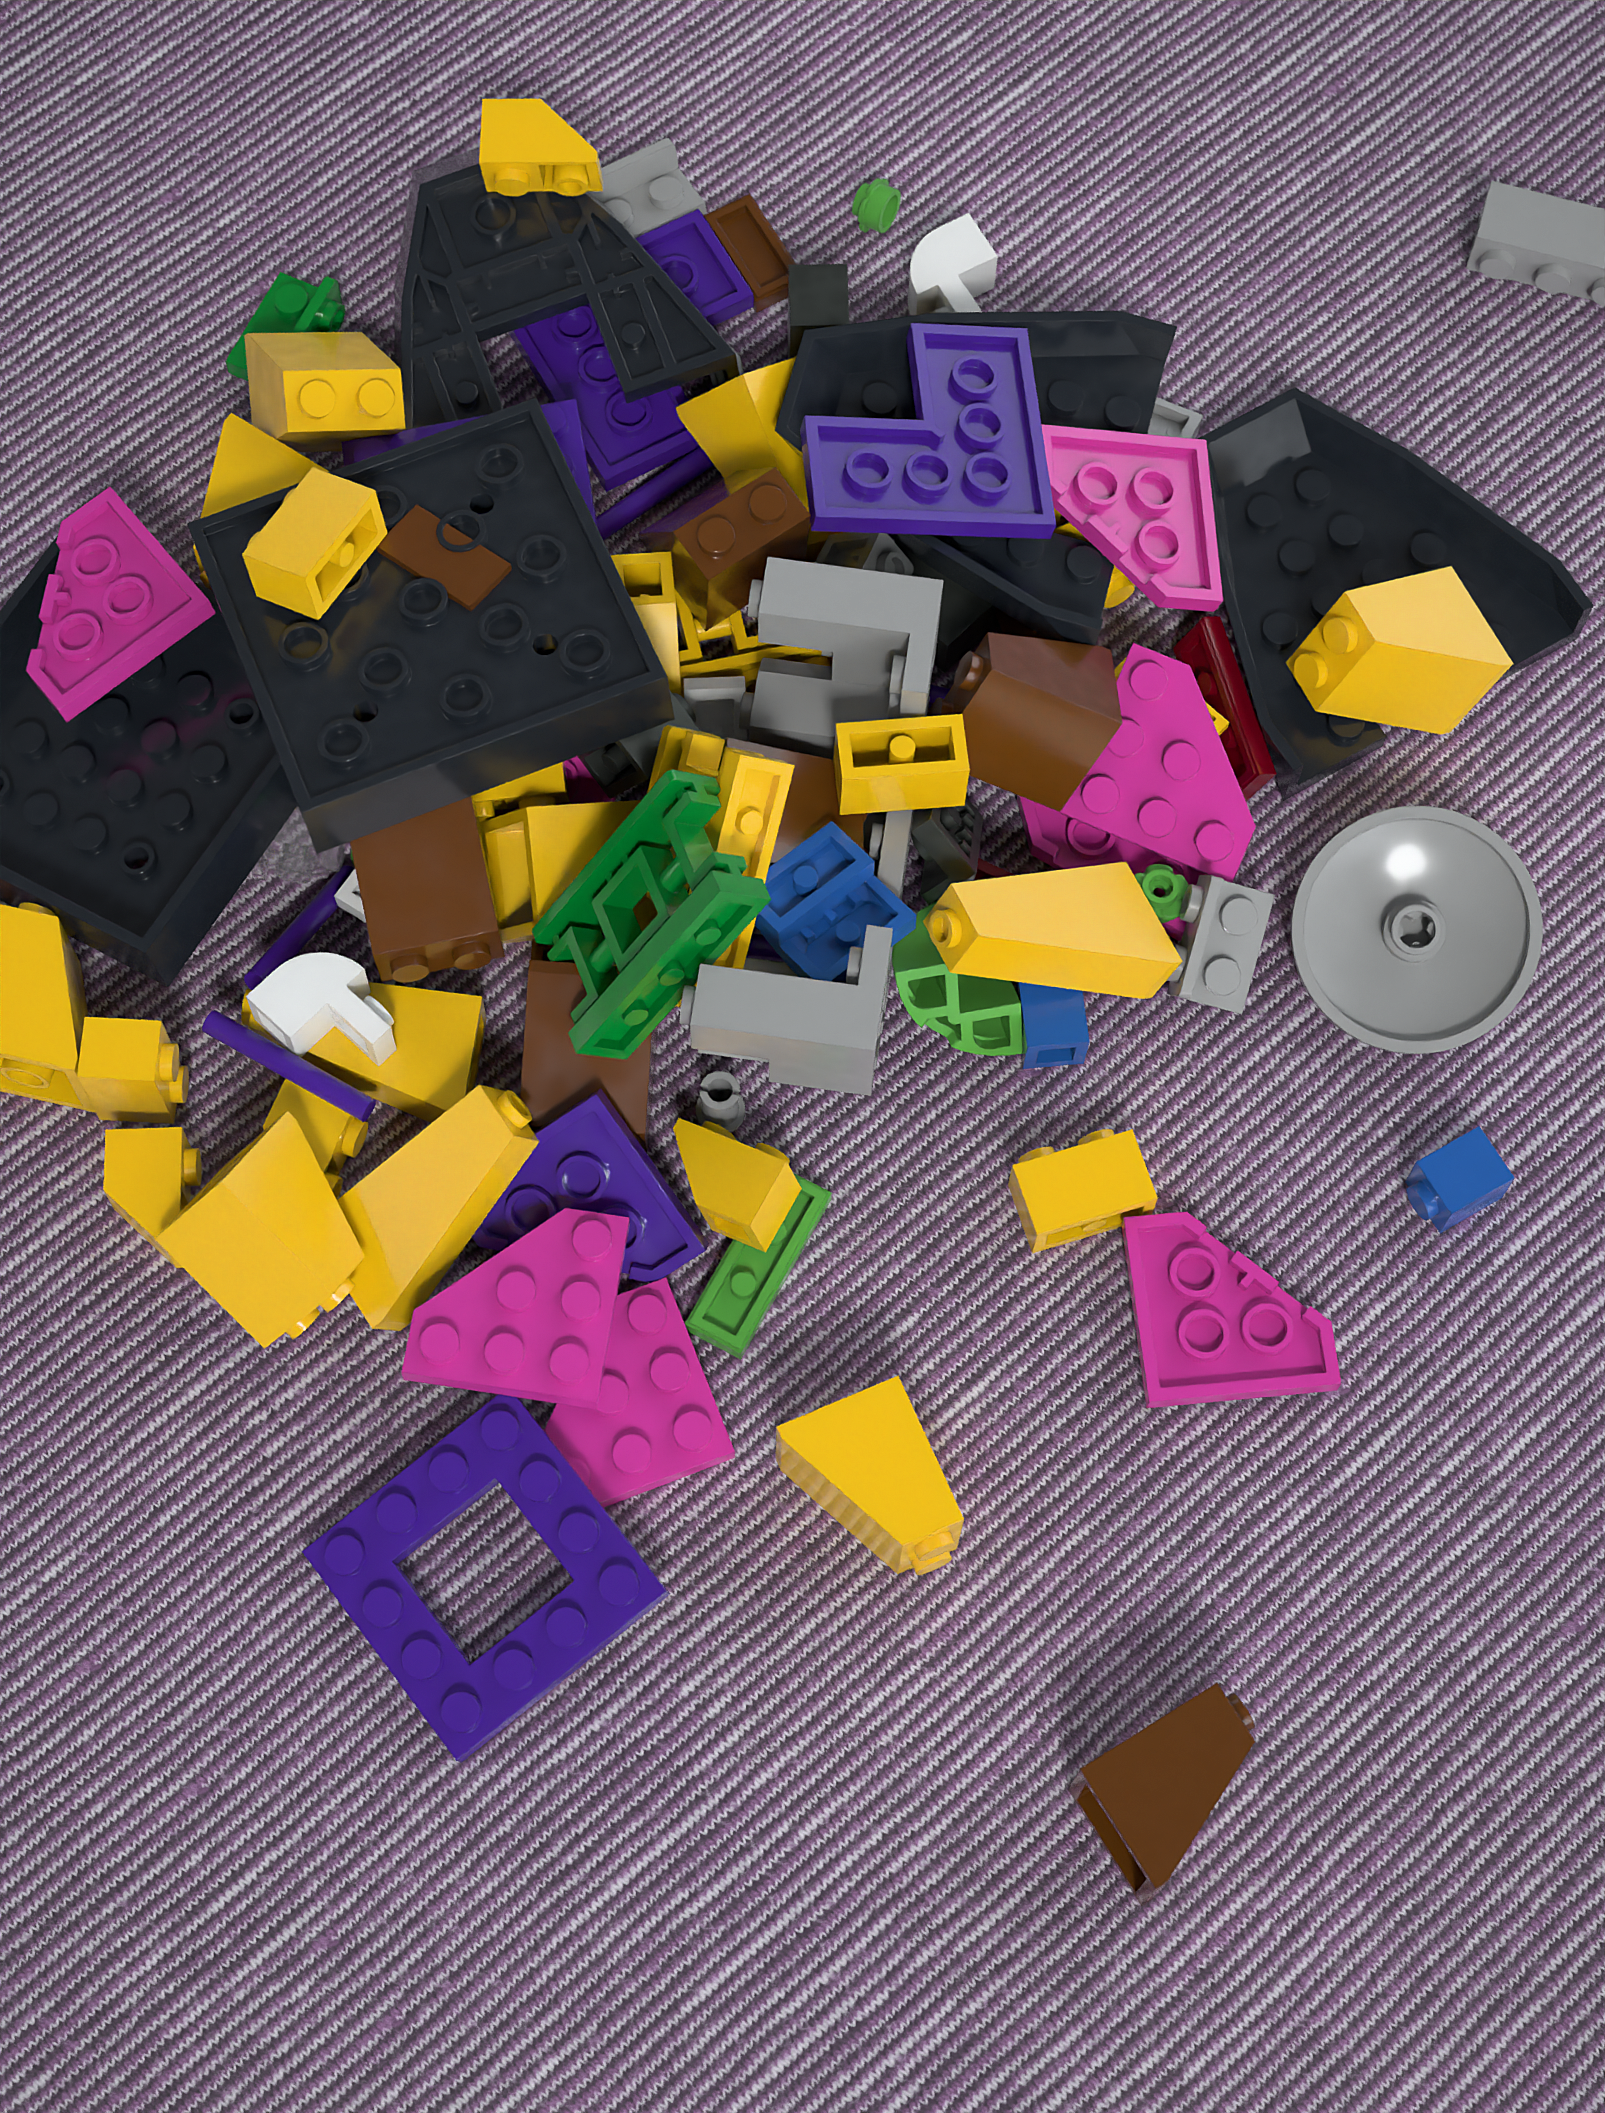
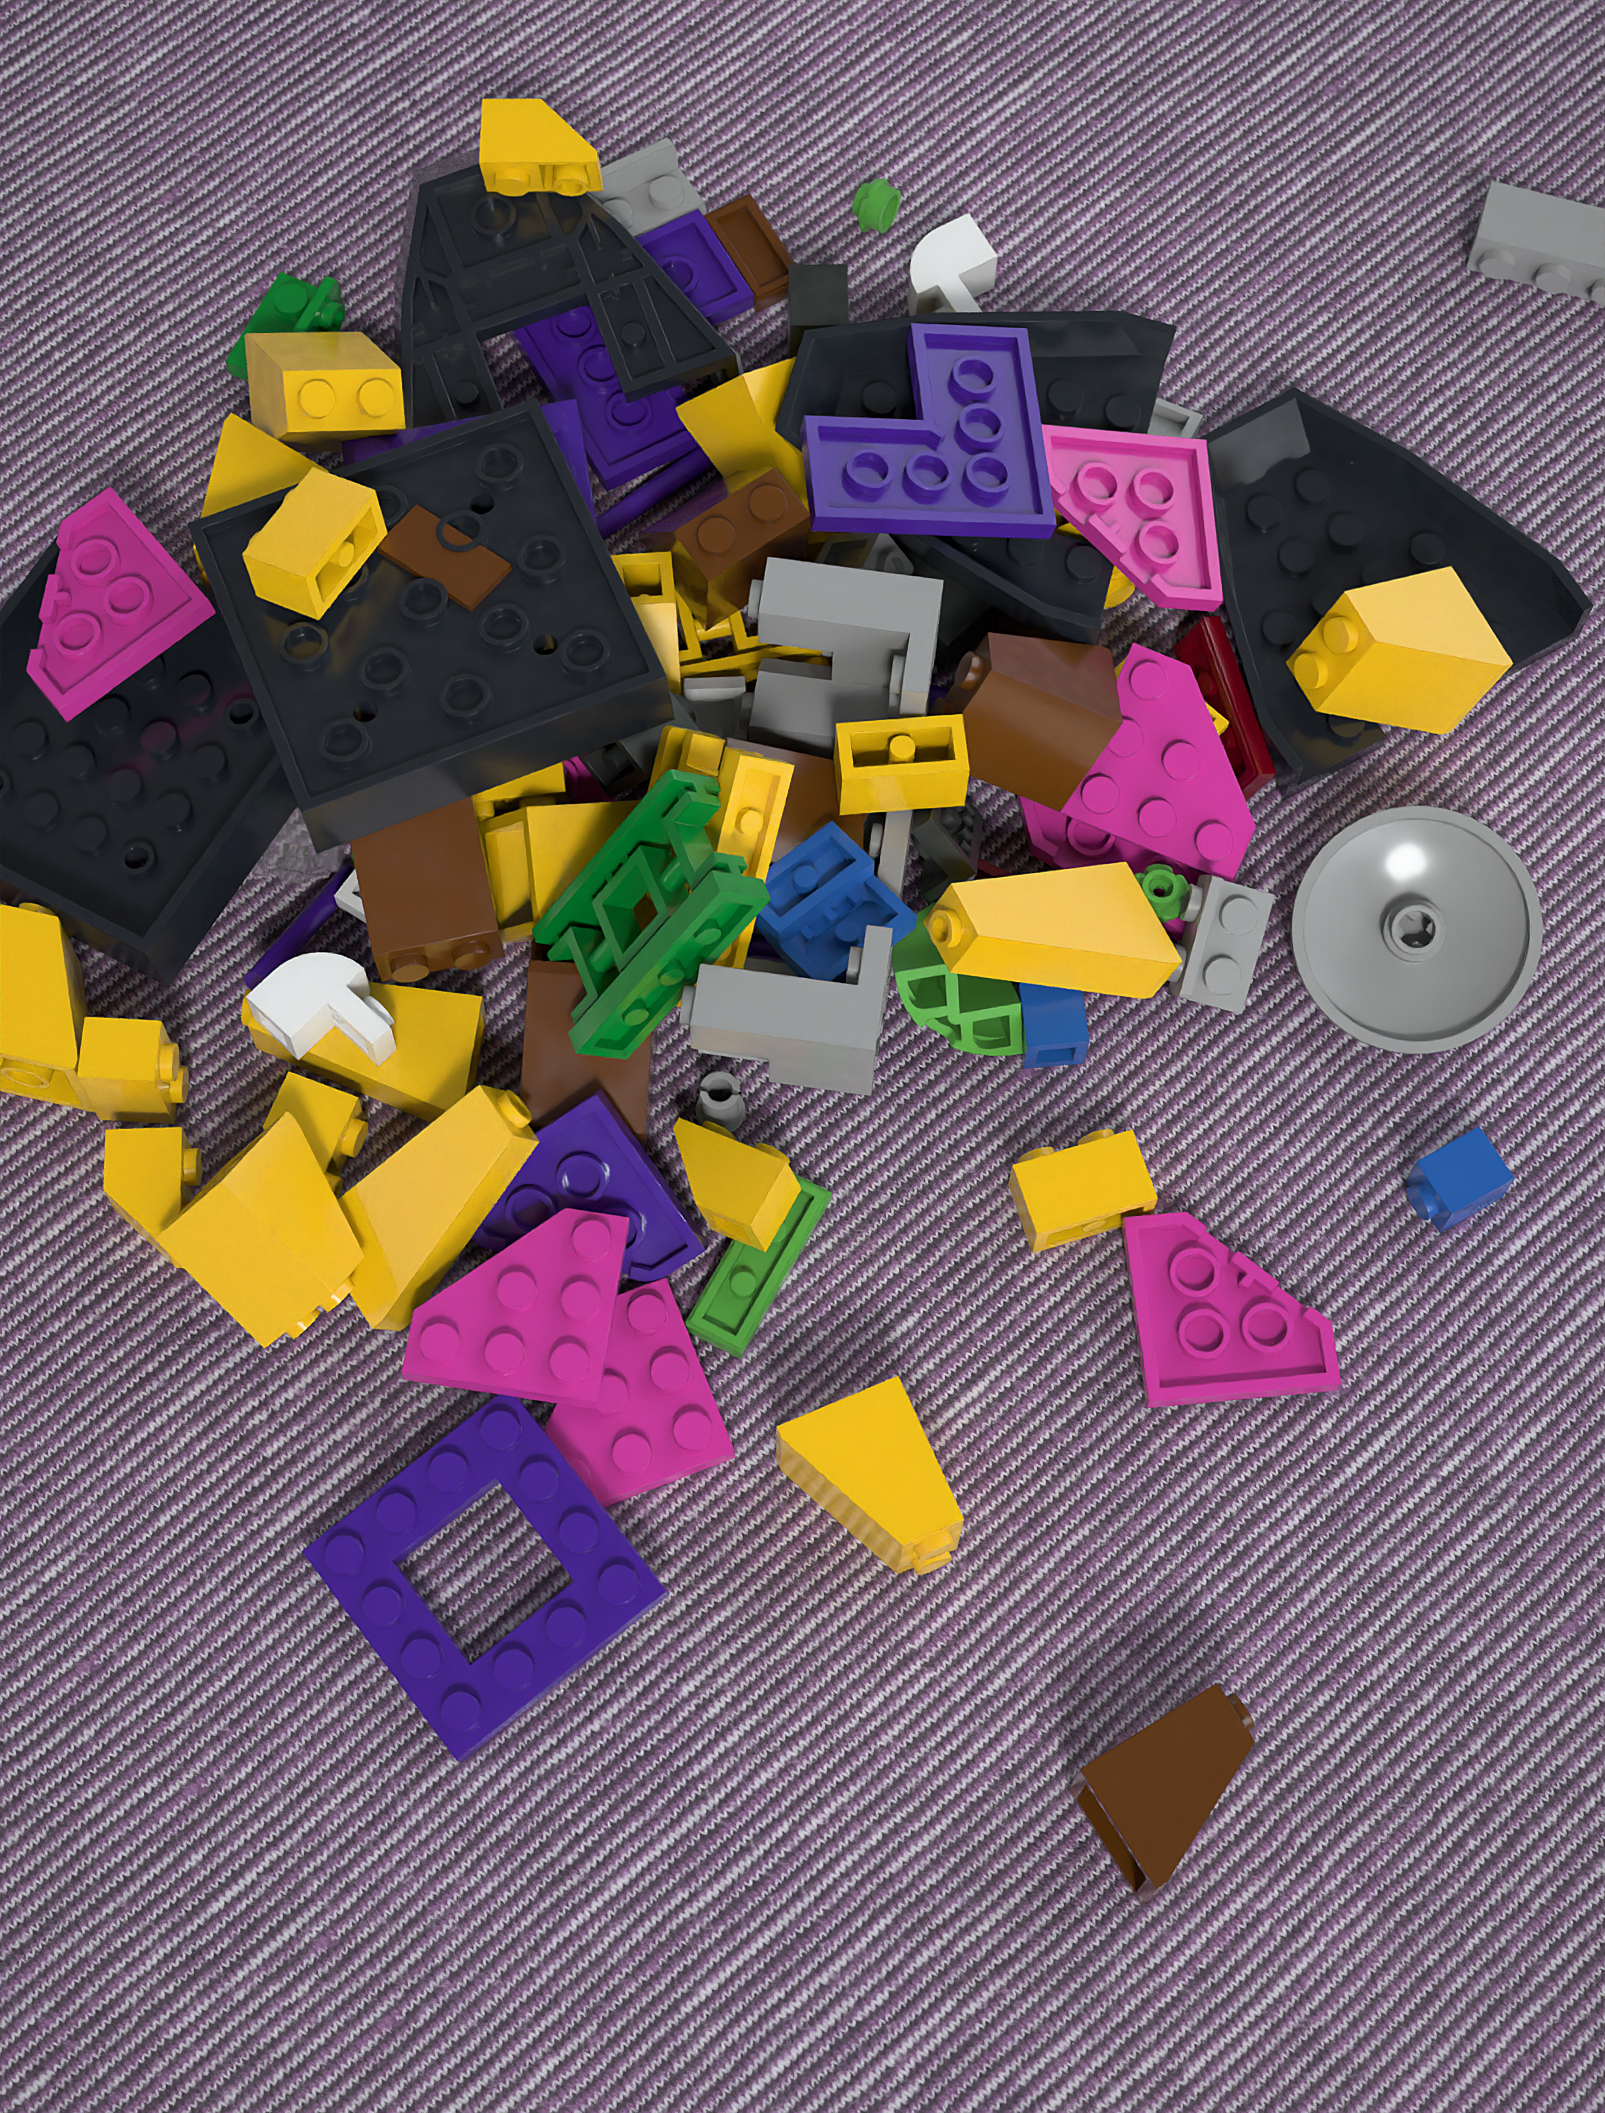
dark purple bar [202,1010,376,1122] -> none

